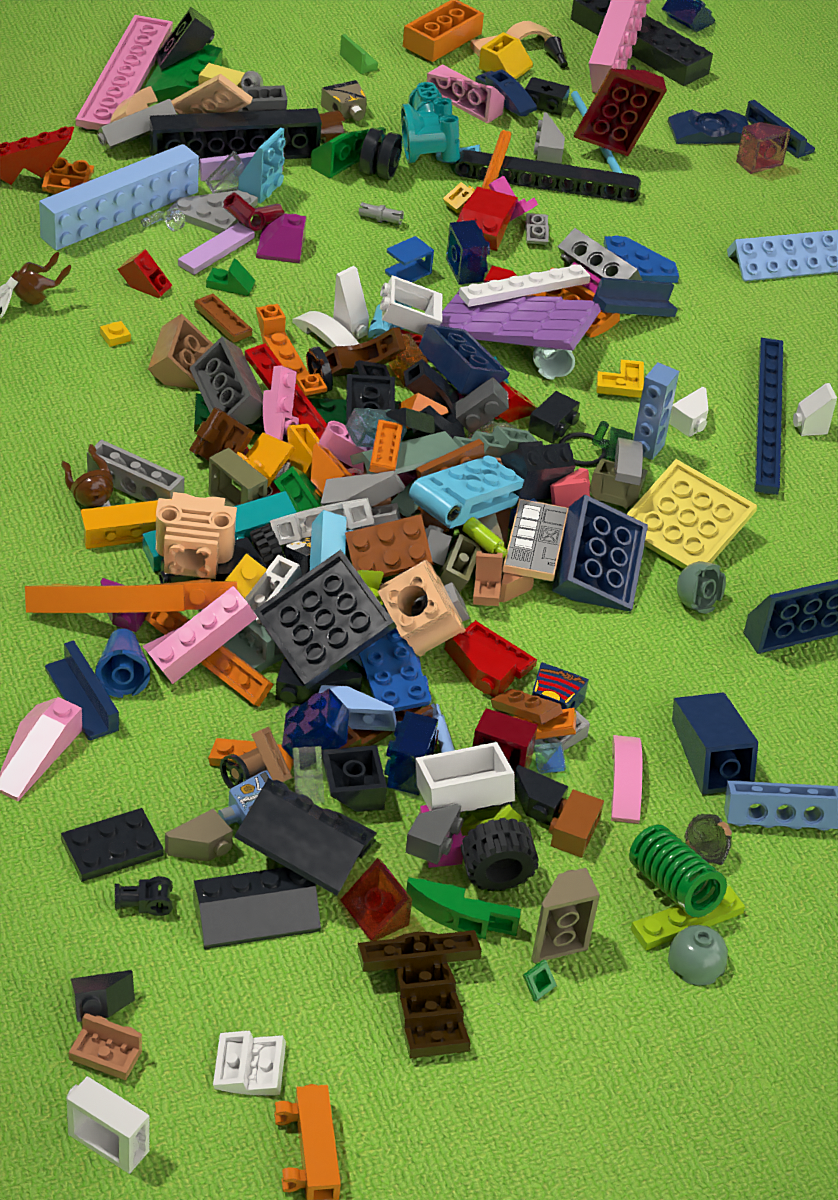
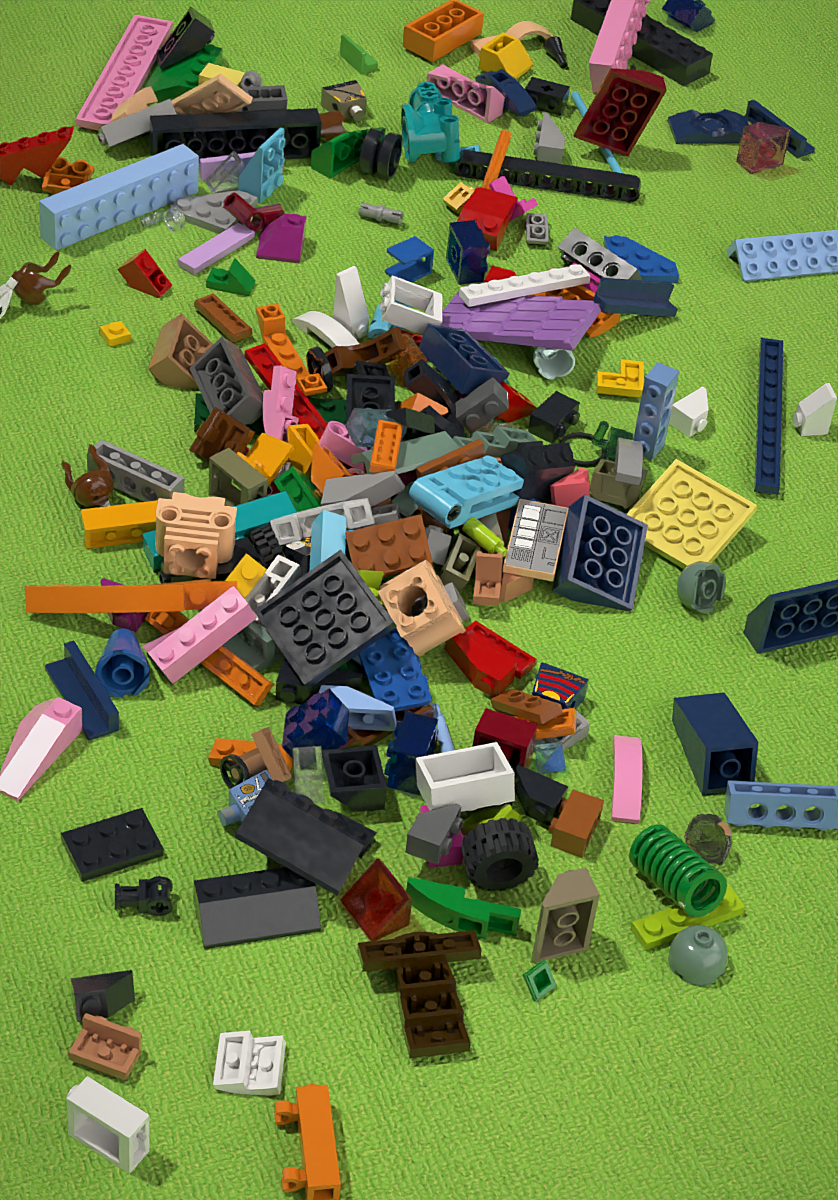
dark tan slope [165,809,233,861] -> none

